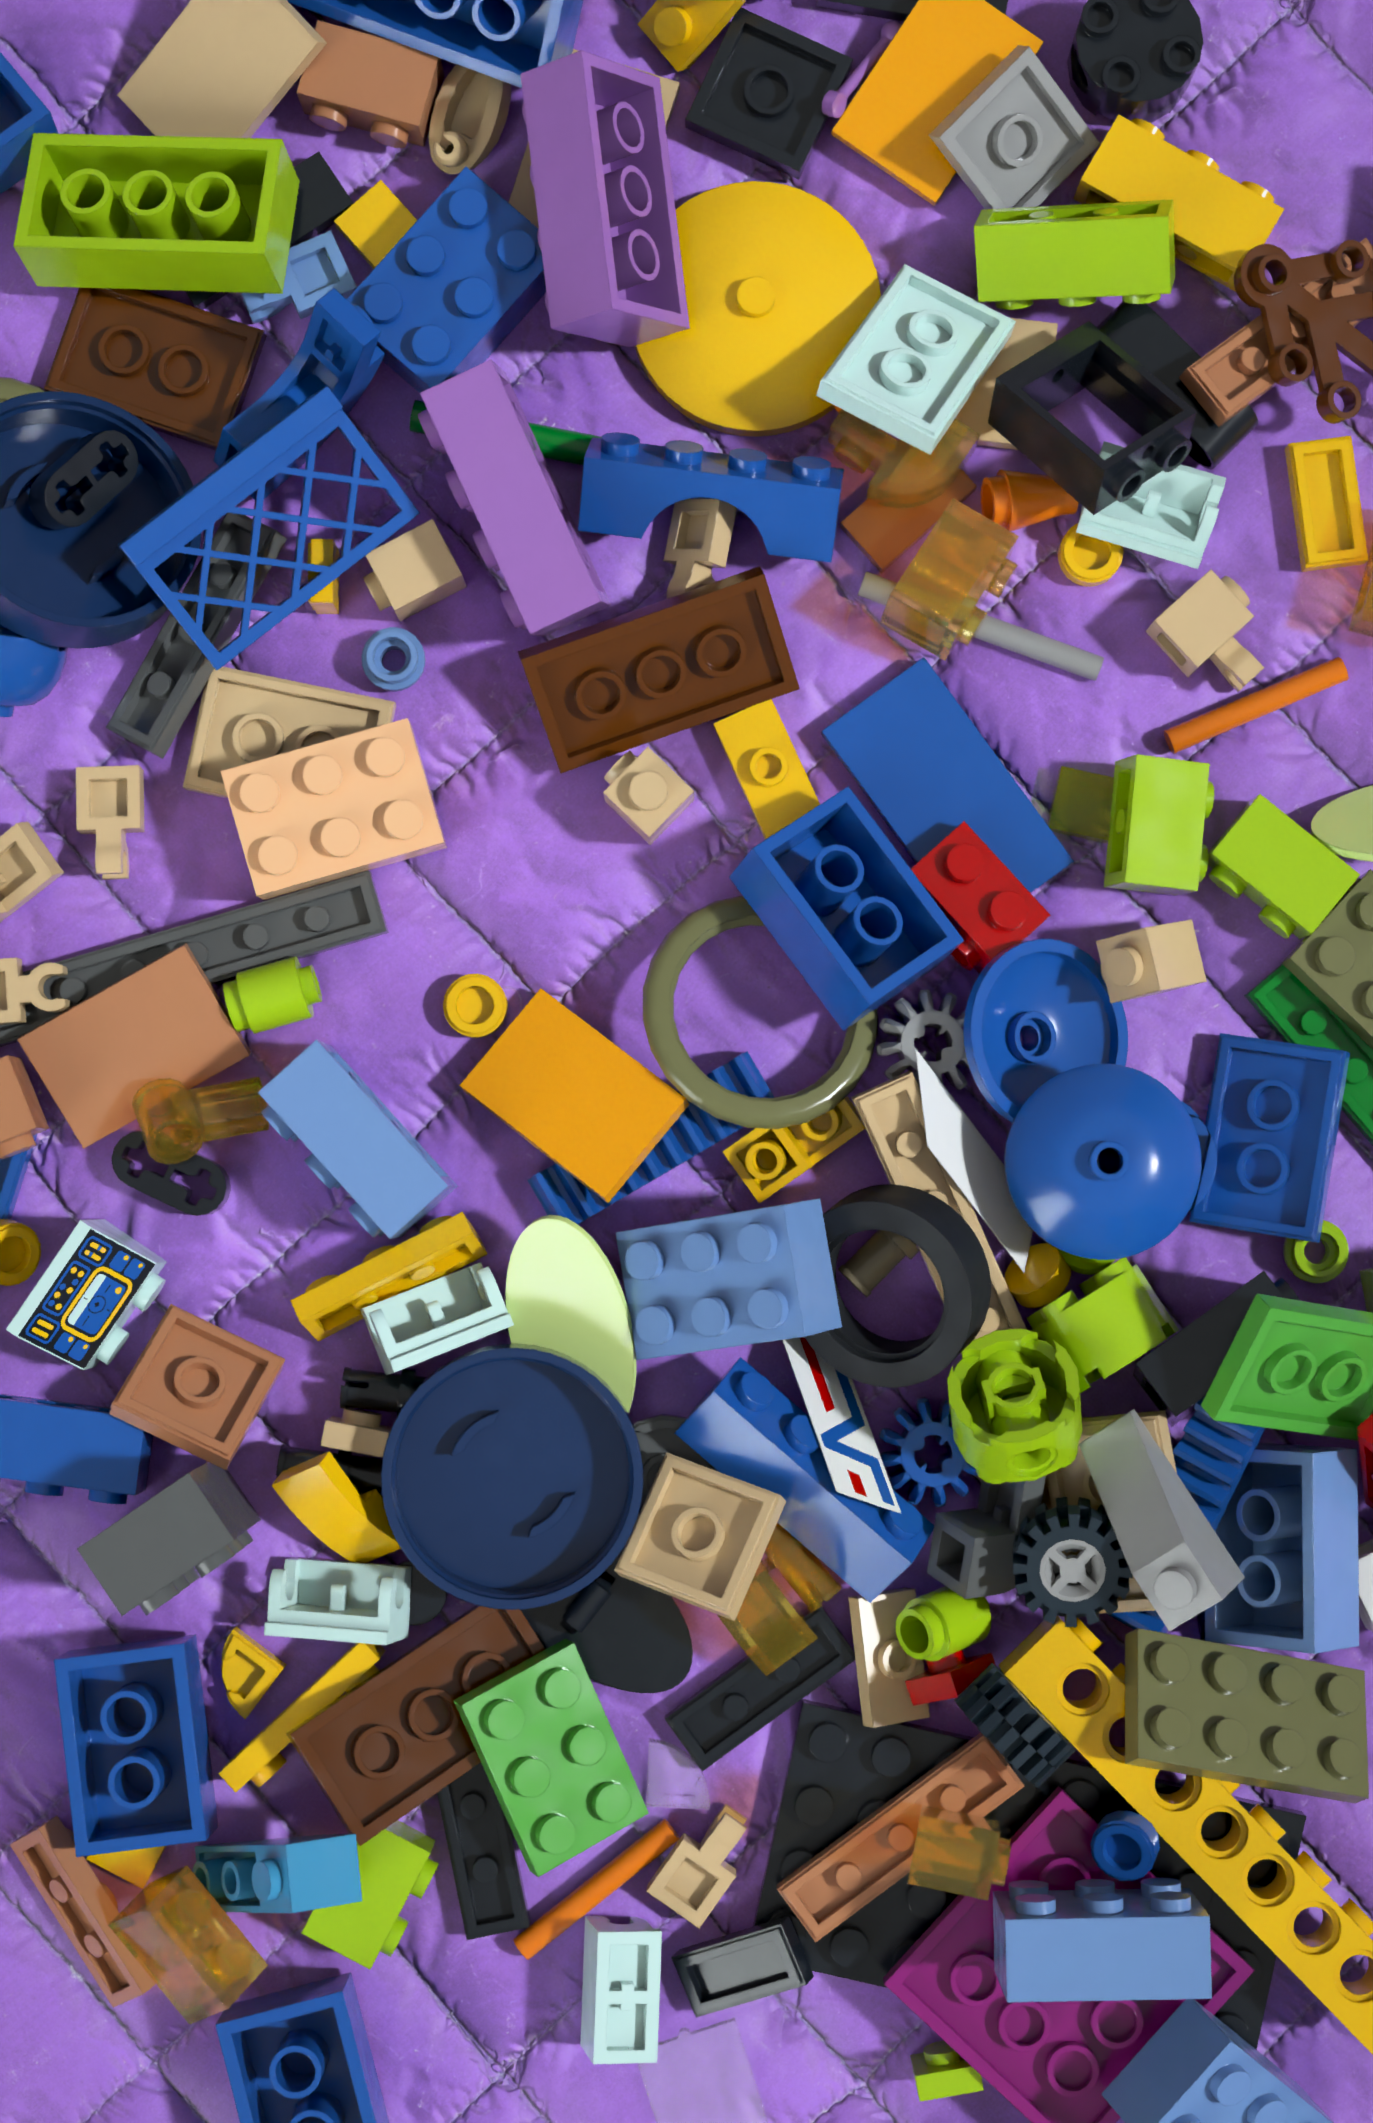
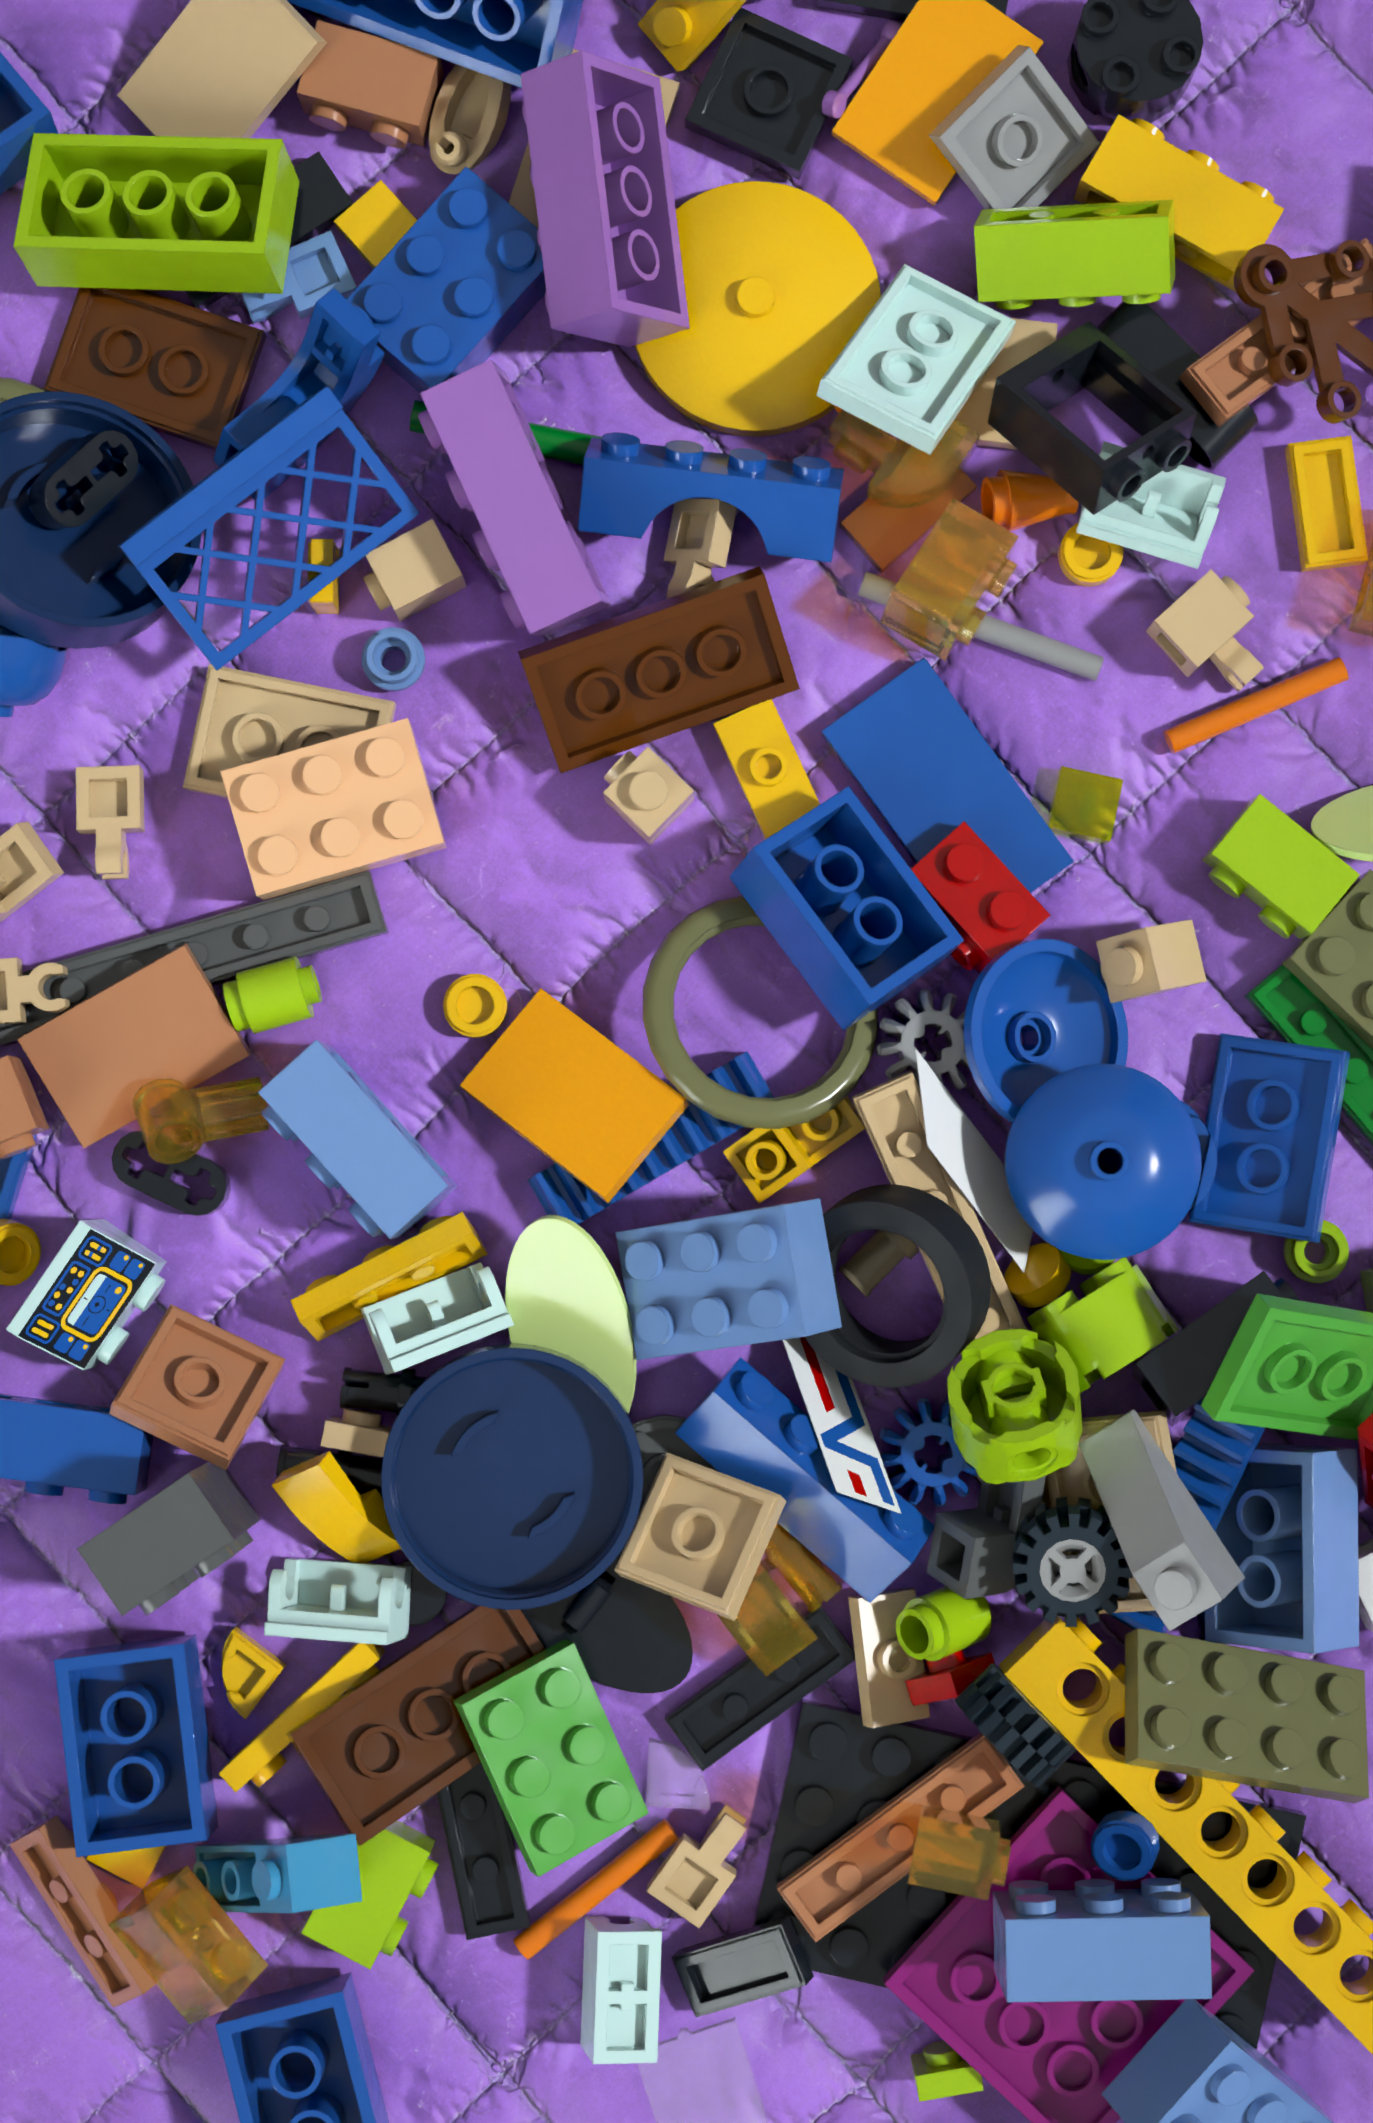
dark grey tile [106,513,287,759] -> none
lime brick [1104,754,1214,896] -> none

